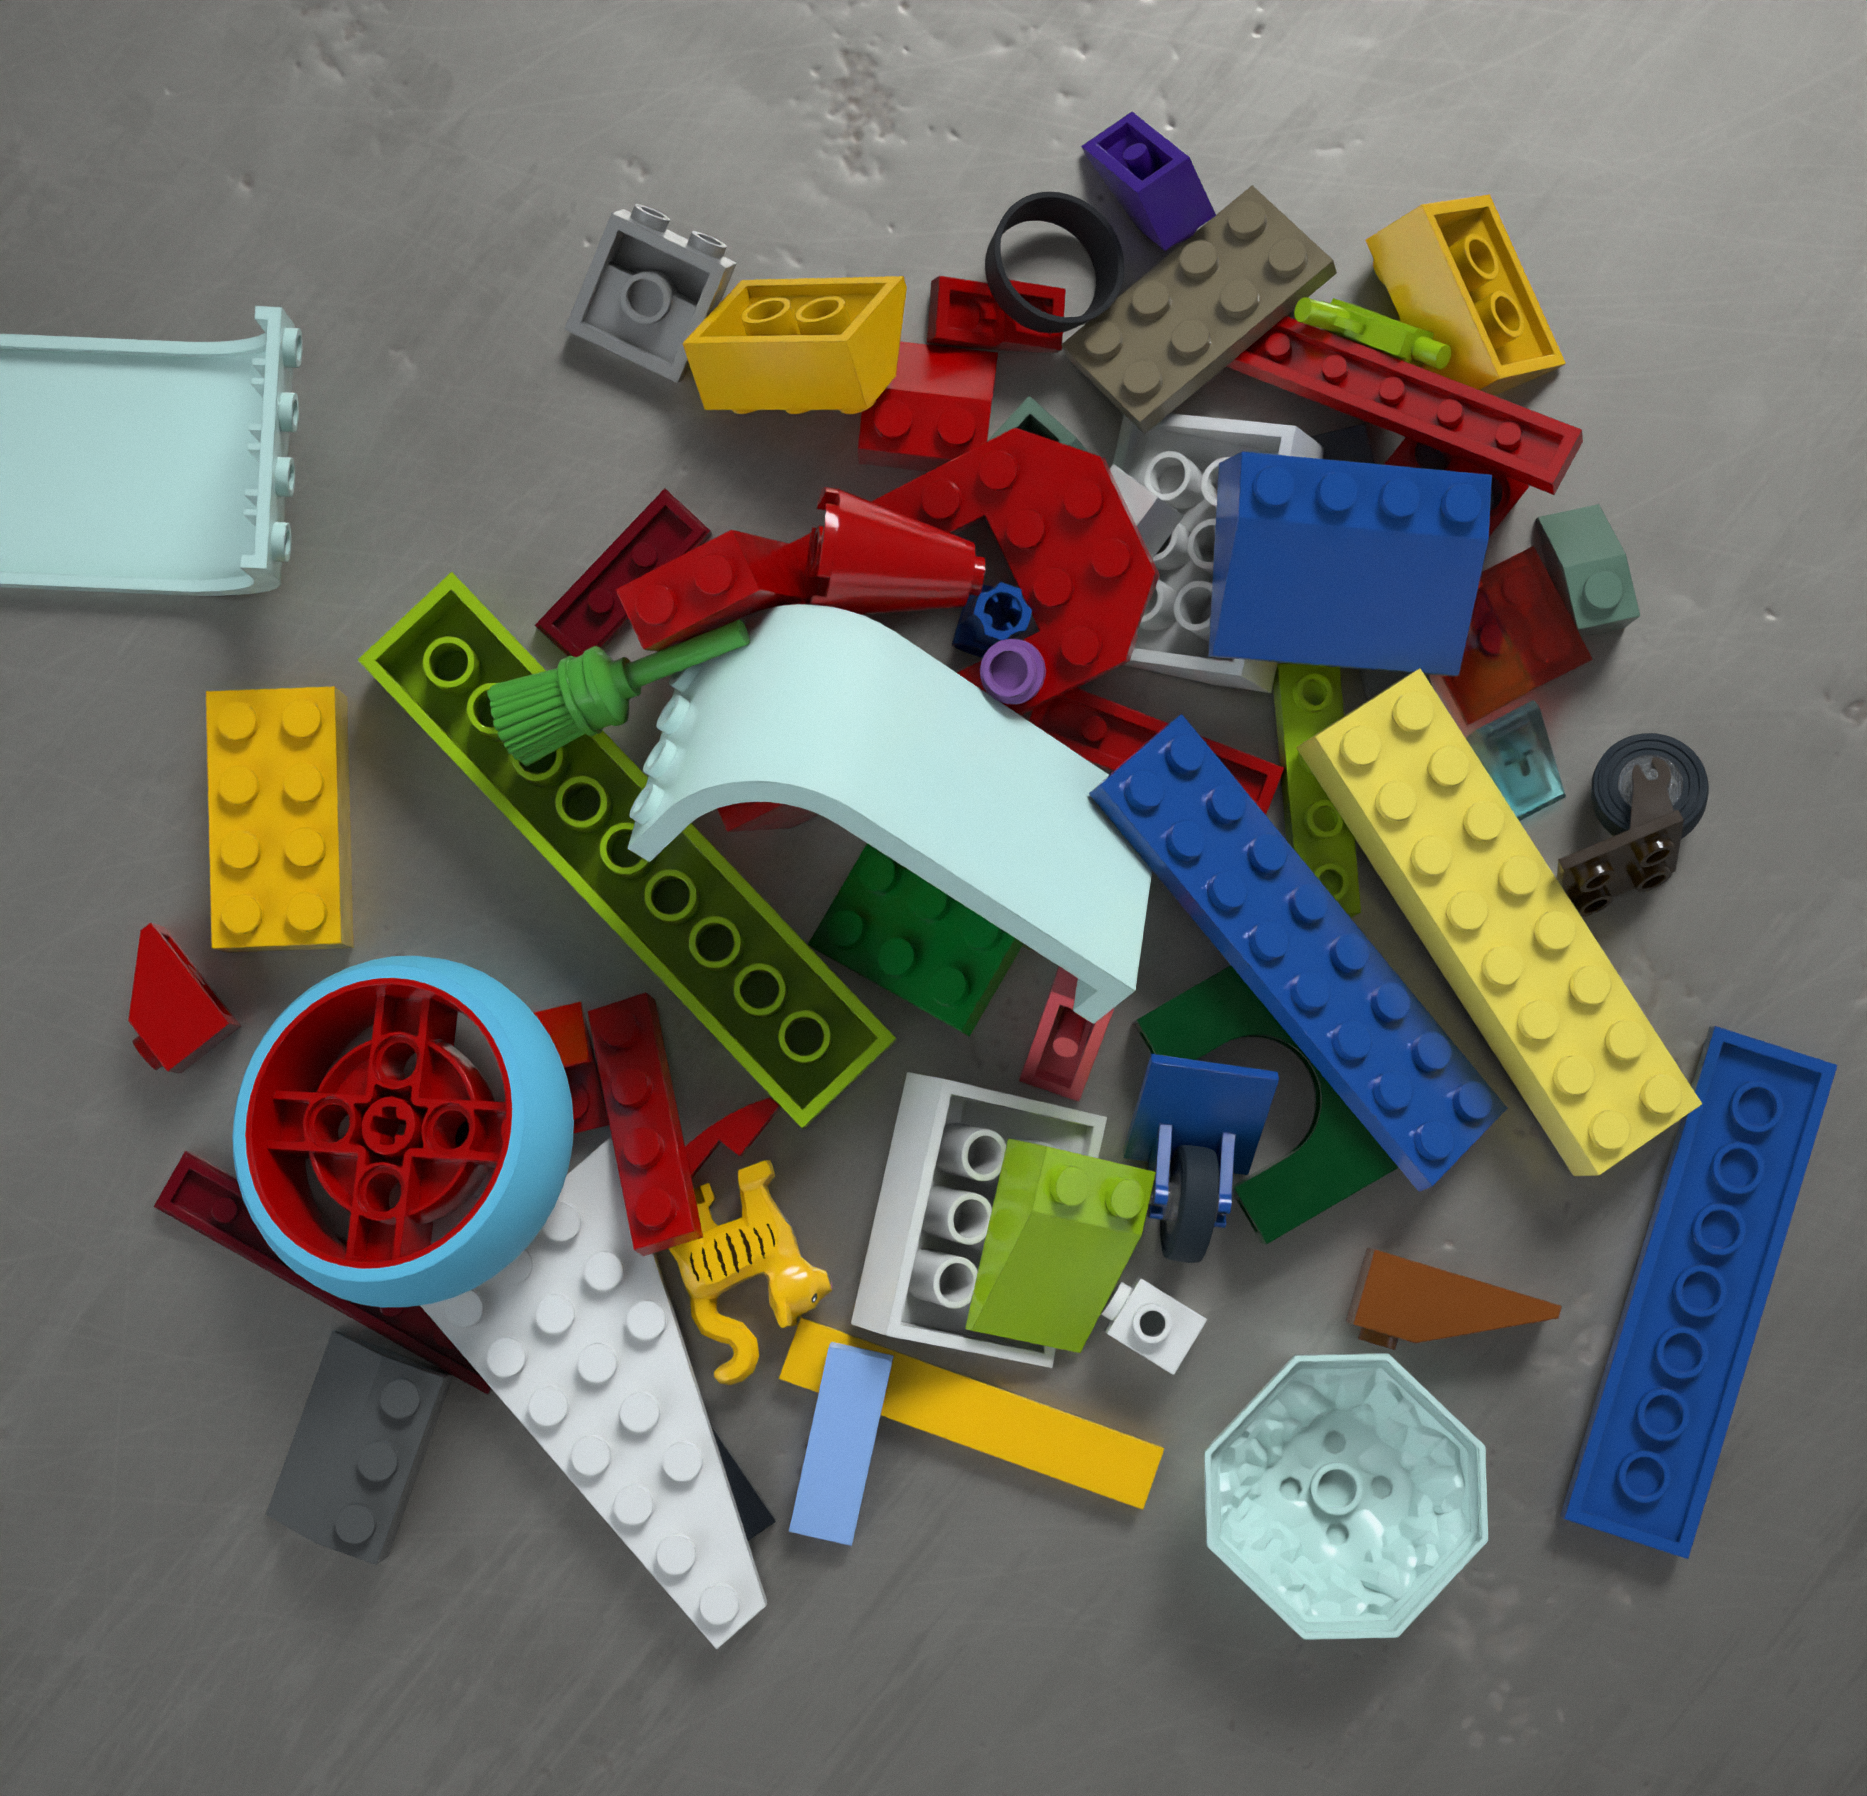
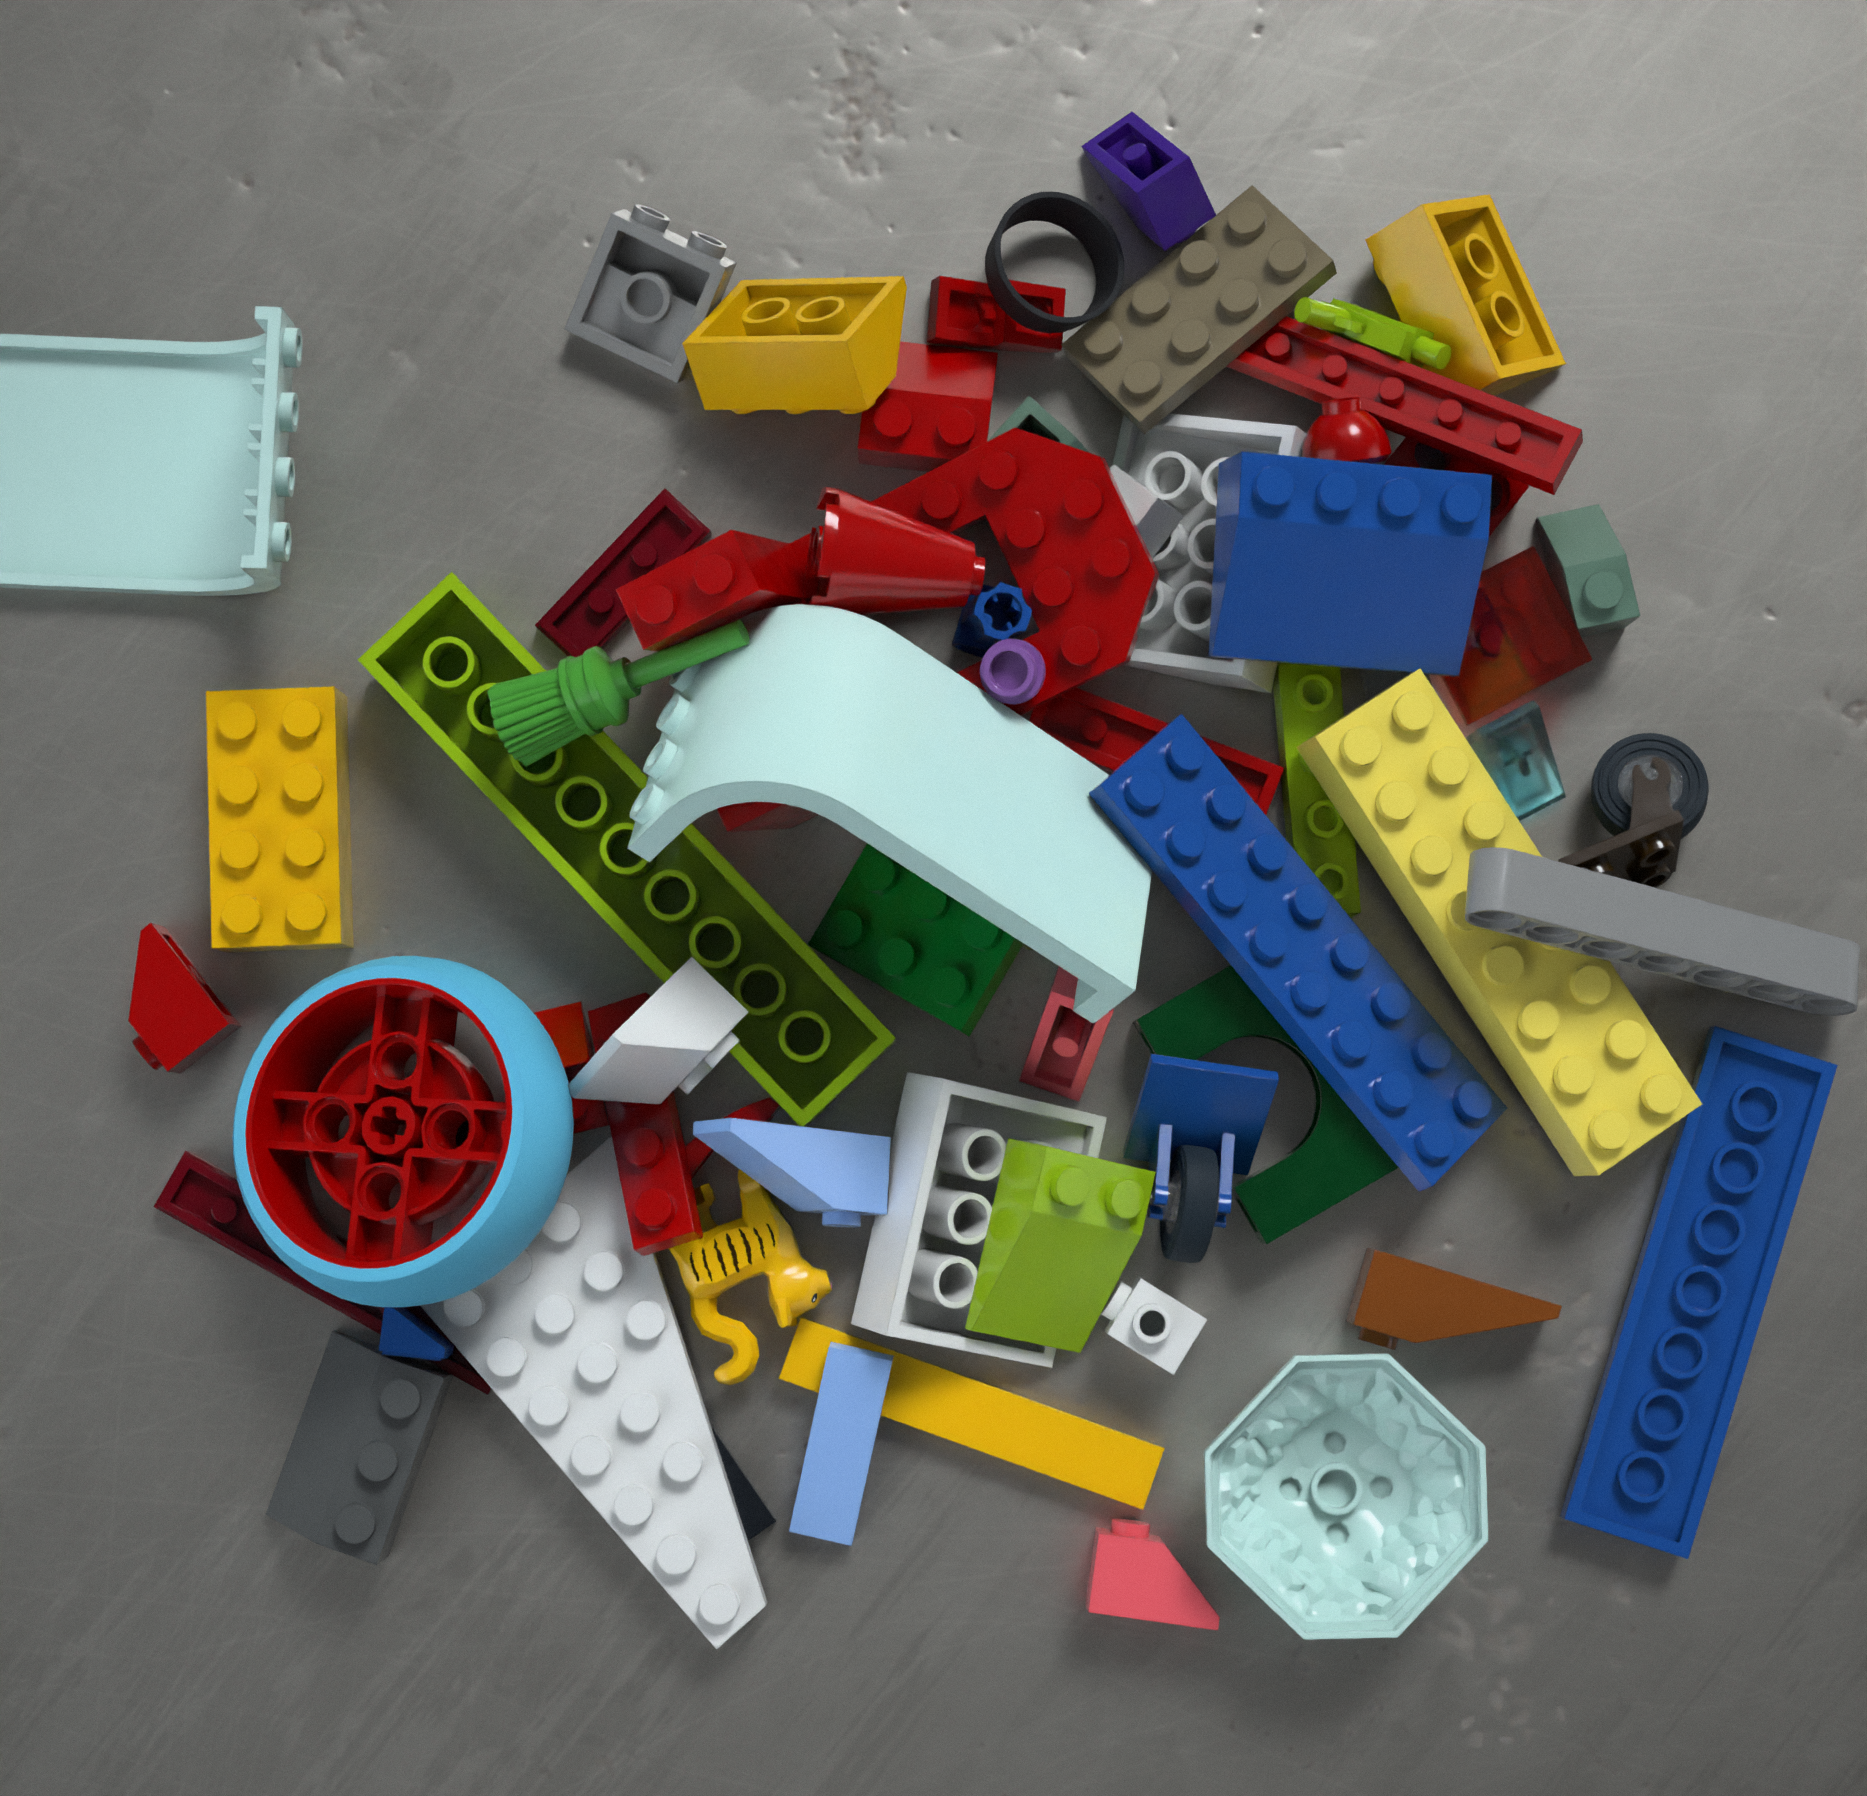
none -> blue slope [379,1307,454,1361]
none -> white slope [568,957,748,1104]
none -> light blue slope [693,1118,891,1228]
none -> coral slope [1085,1519,1220,1630]
none -> red brick [1302,397,1392,464]
none -> light grey beam [1465,847,1860,1016]

